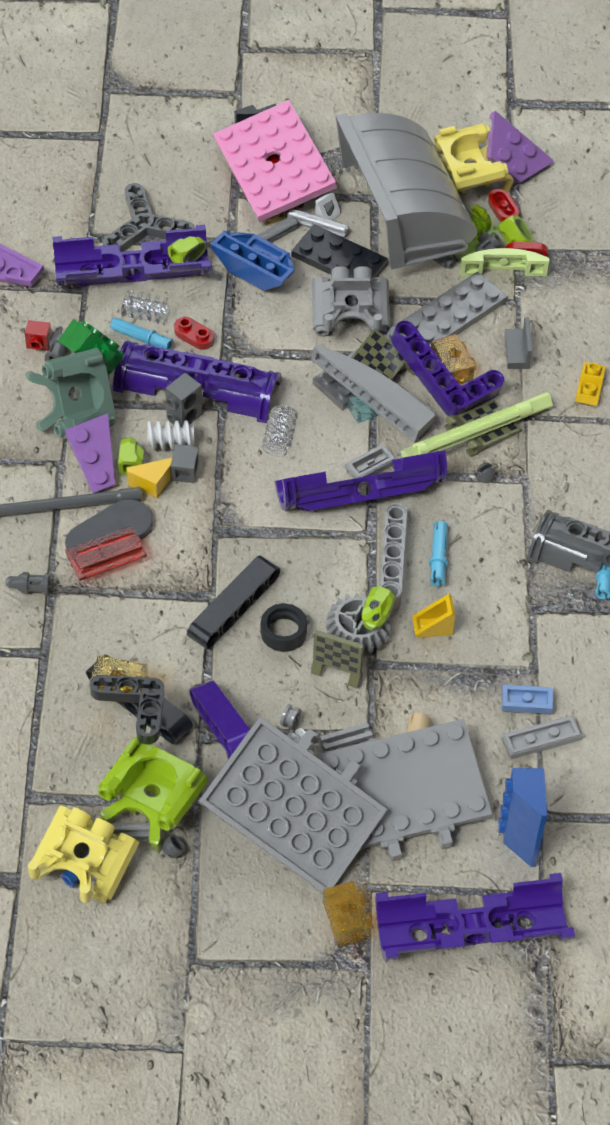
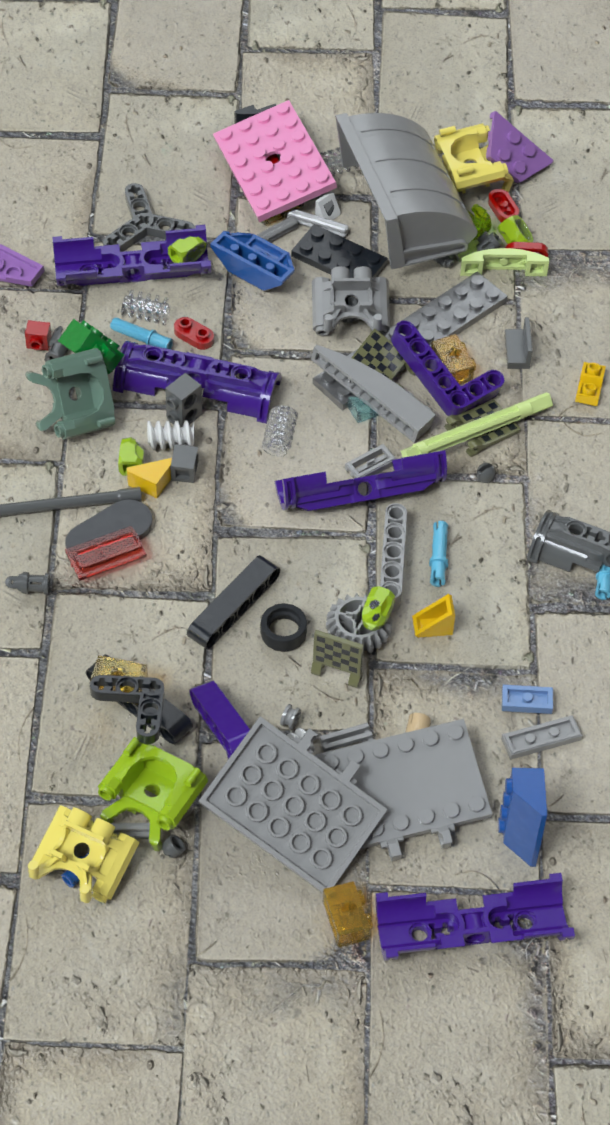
medium lavender wing [65,413,115,493] -> none

